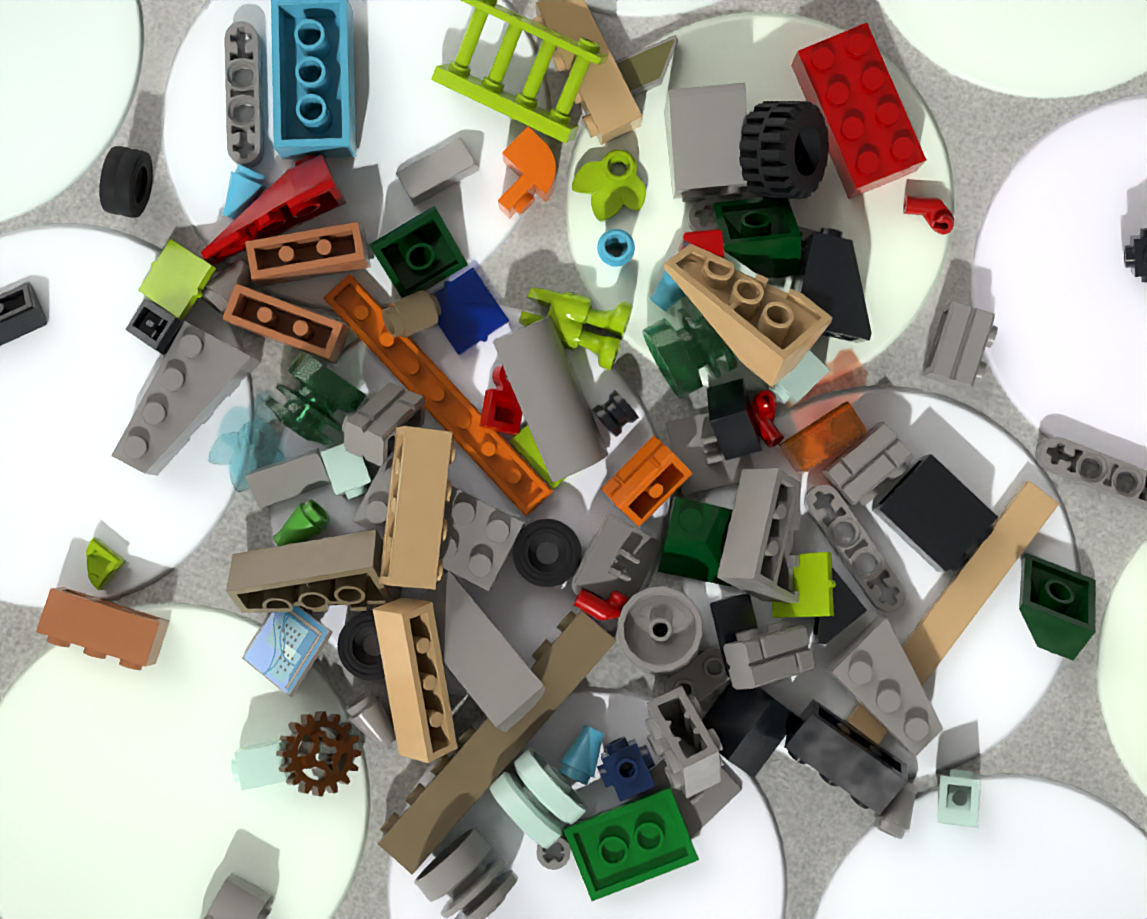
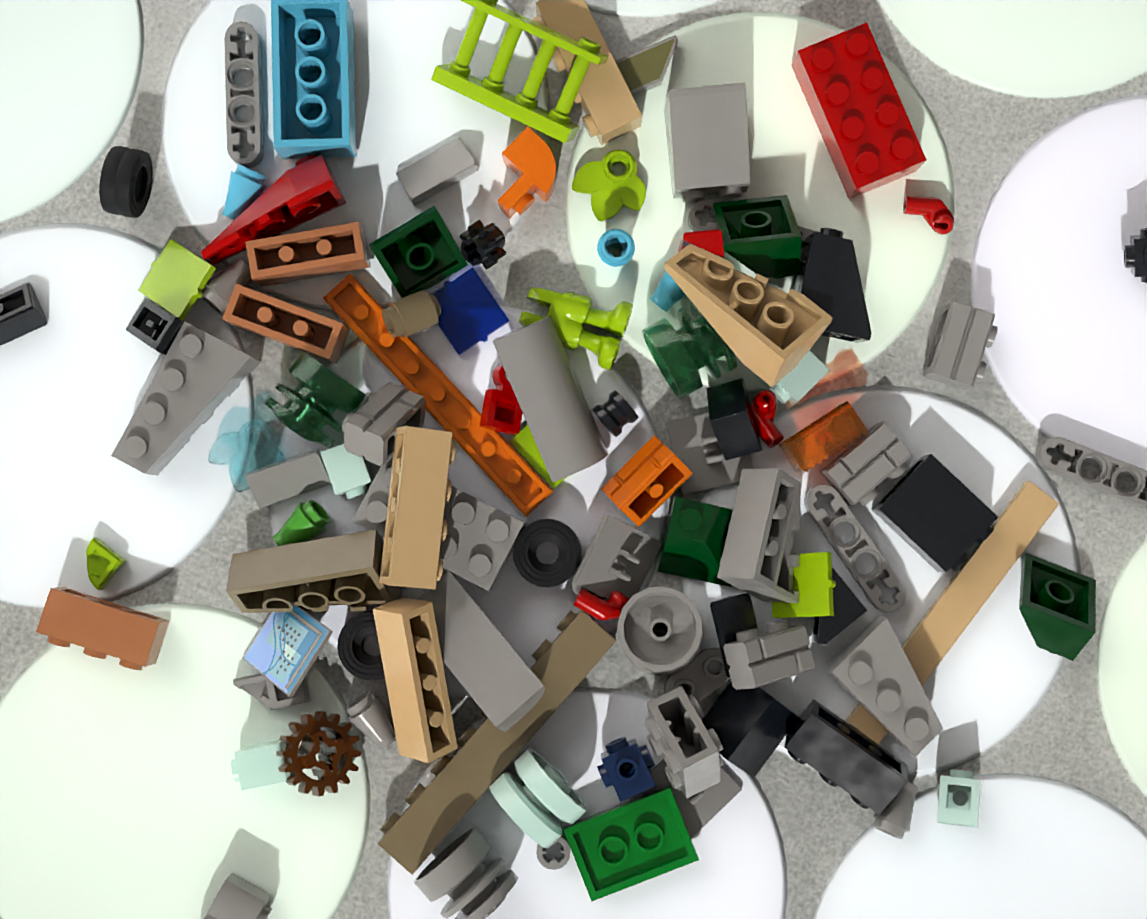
medium azure cone [559,725,605,785] -> none
black tyre [739,101,829,199] -> none
none -> light grey tile [233,673,311,710]
none -> black gear [459,220,507,270]

